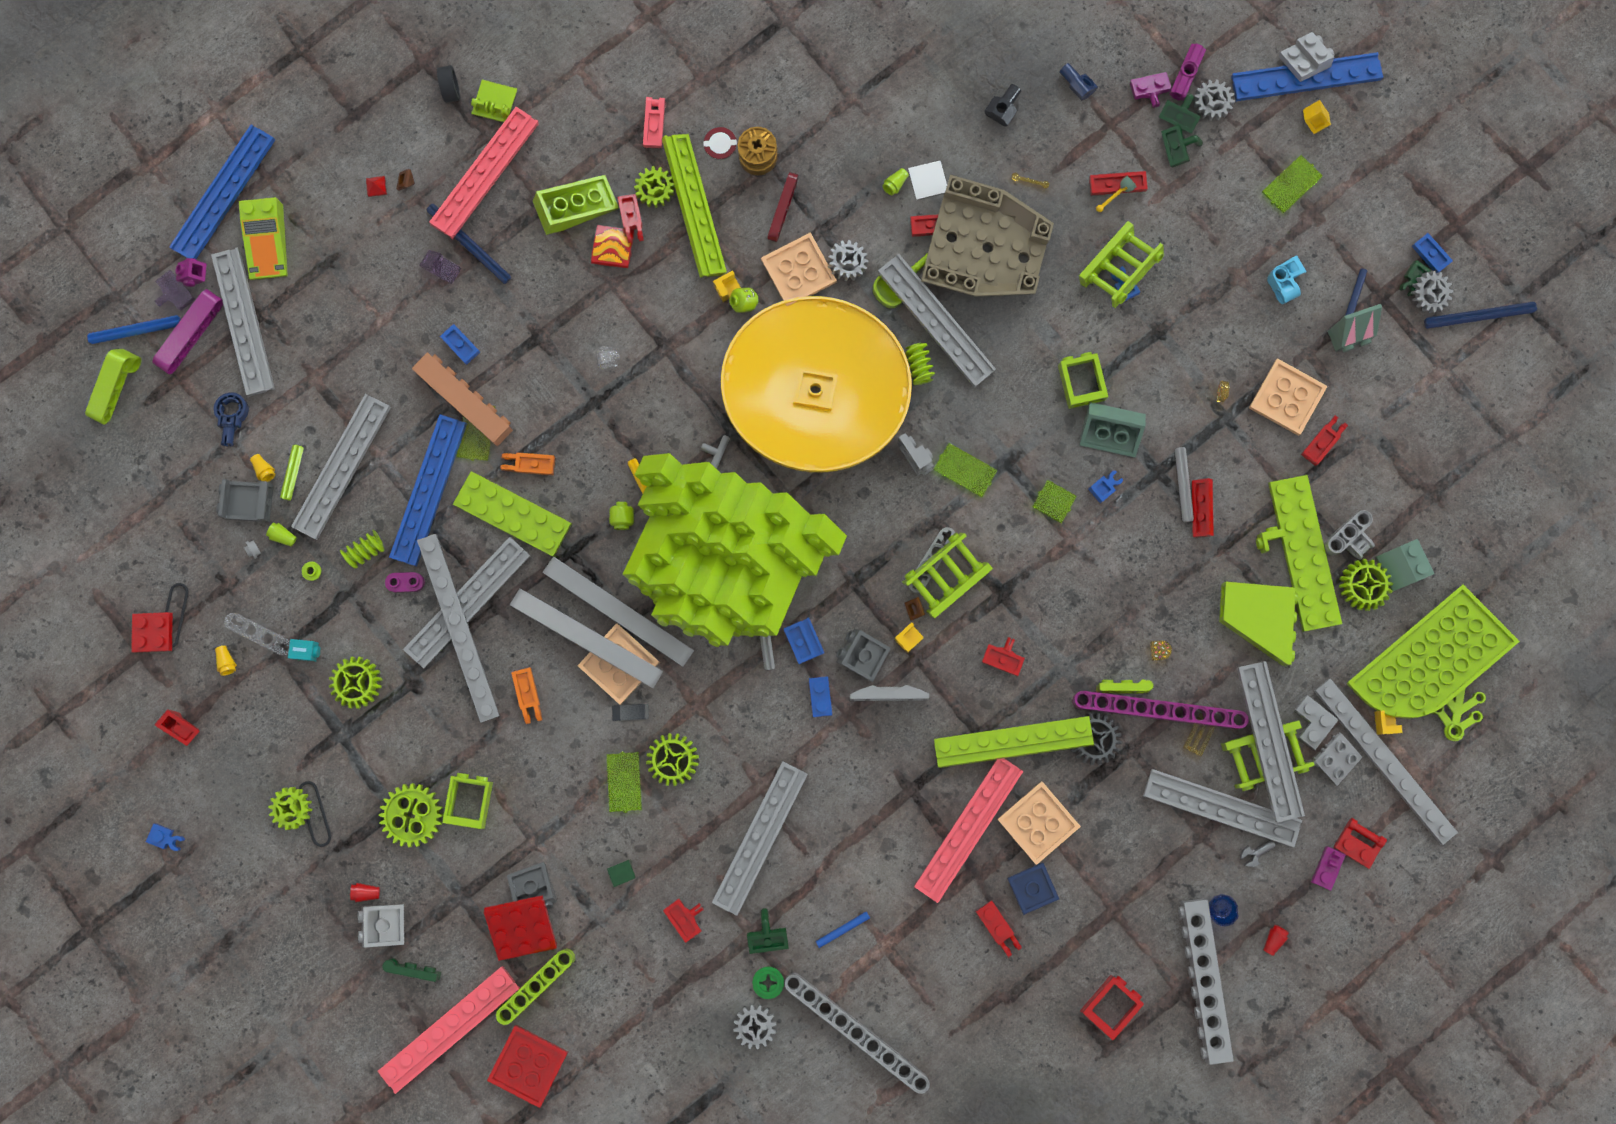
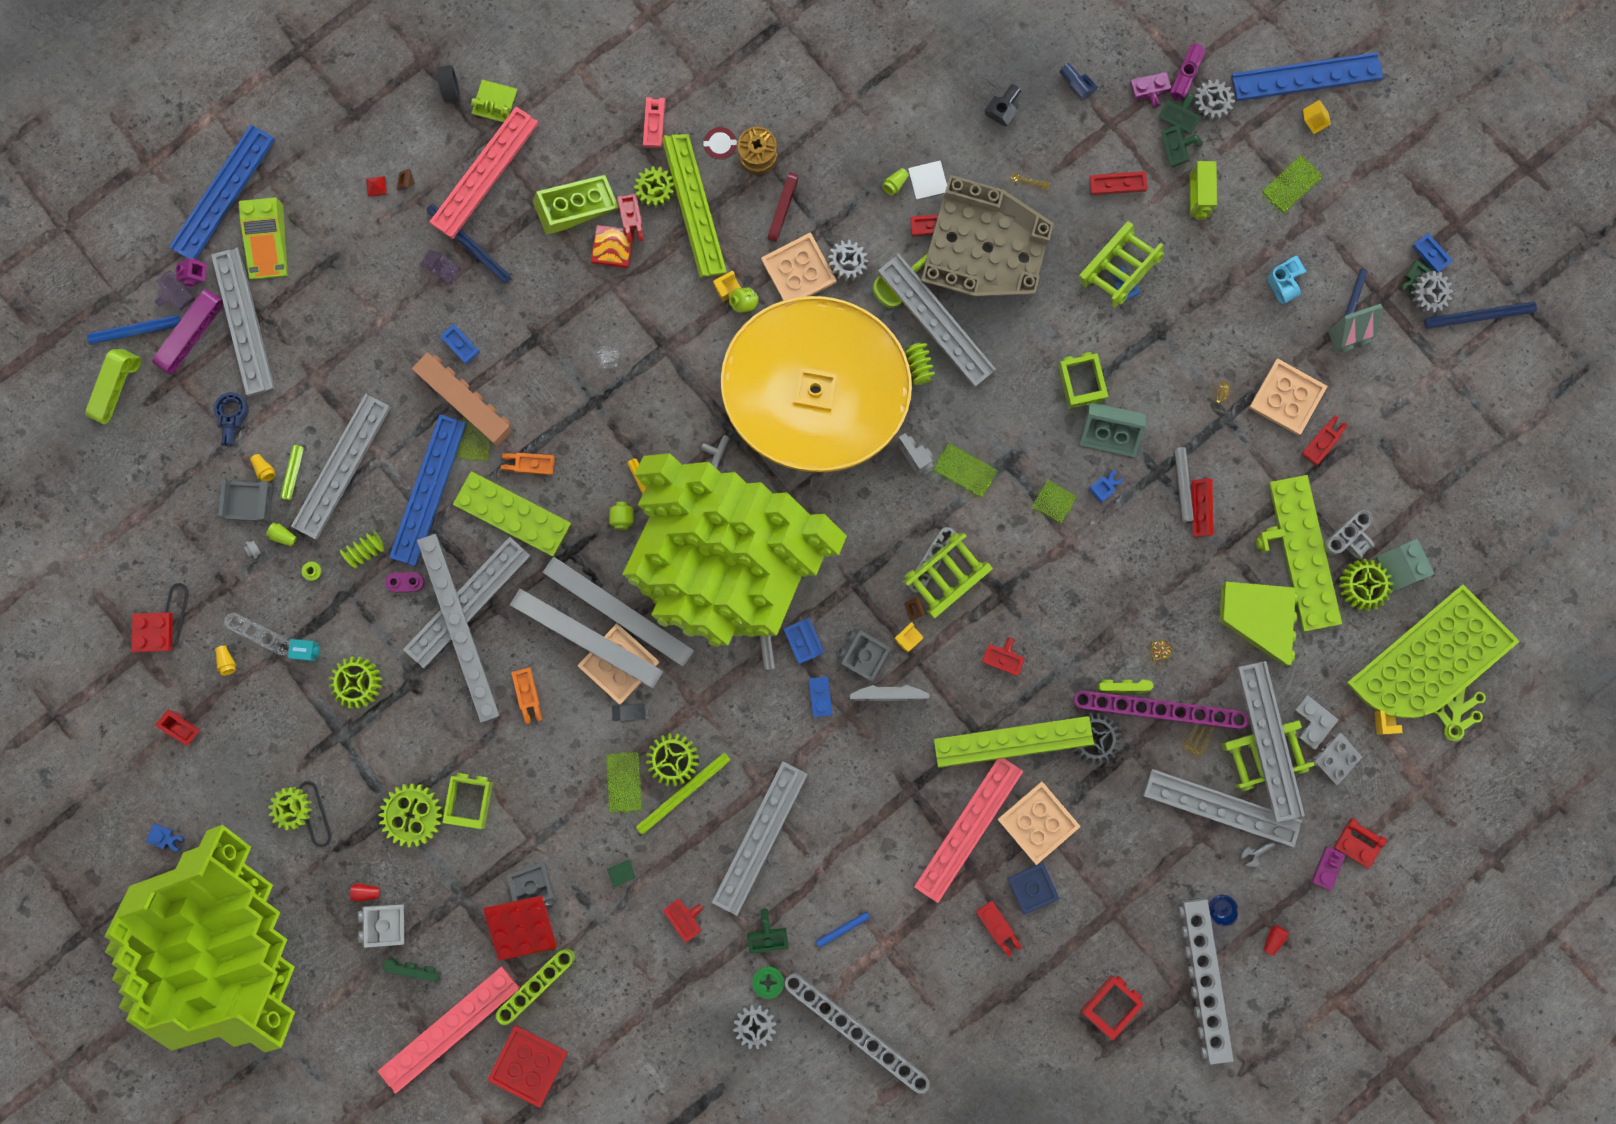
hinge [1096,175,1137,212] -> none
light grey plate [1279,32,1334,82] -> none
light grey plate [1314,679,1458,845] -> none
none -> lime panel [105,825,295,1052]
none -> lime axle [636,753,730,834]
none -> lime window [1189,161,1217,220]

